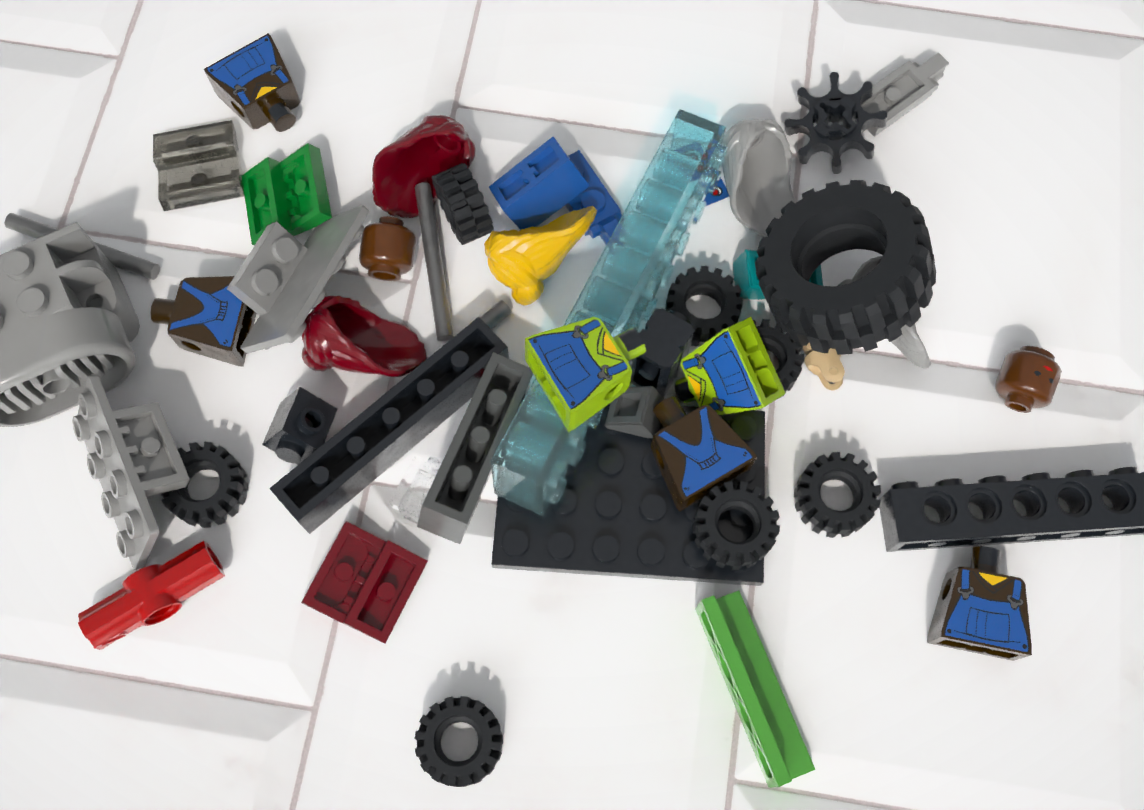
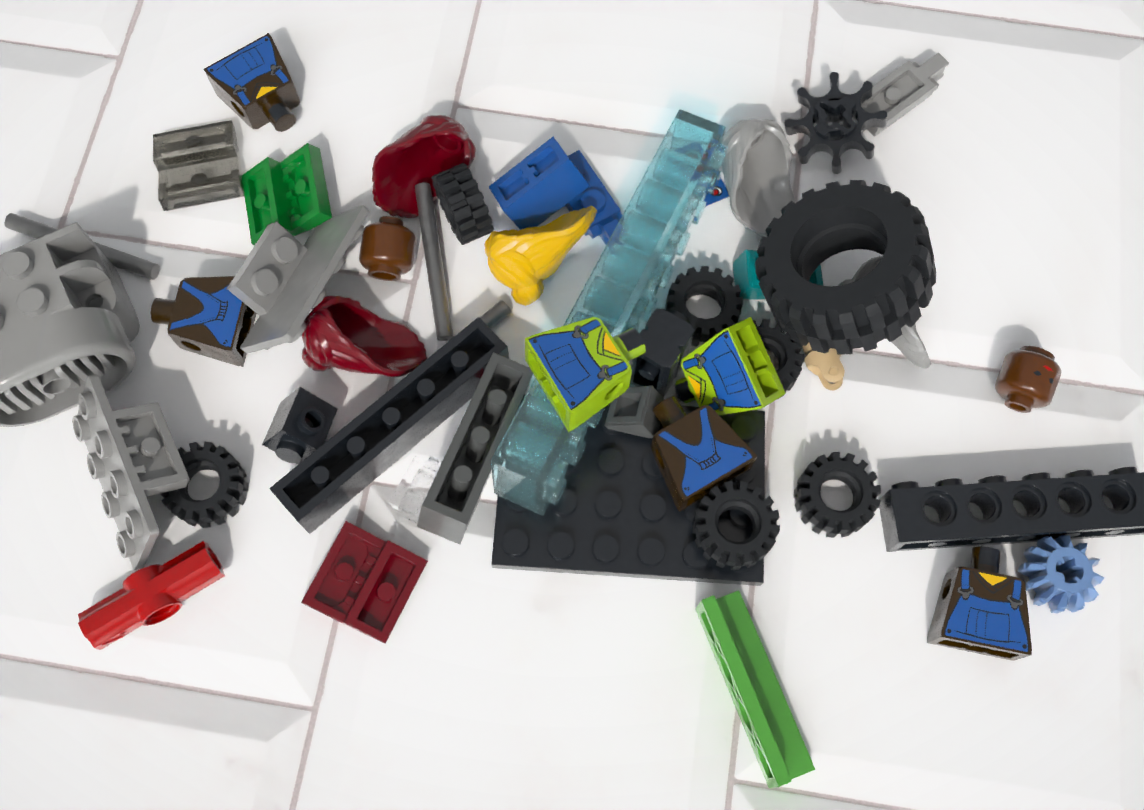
black tyre [414,696,503,787] -> none
none -> medium blue gear [1017,535,1105,614]

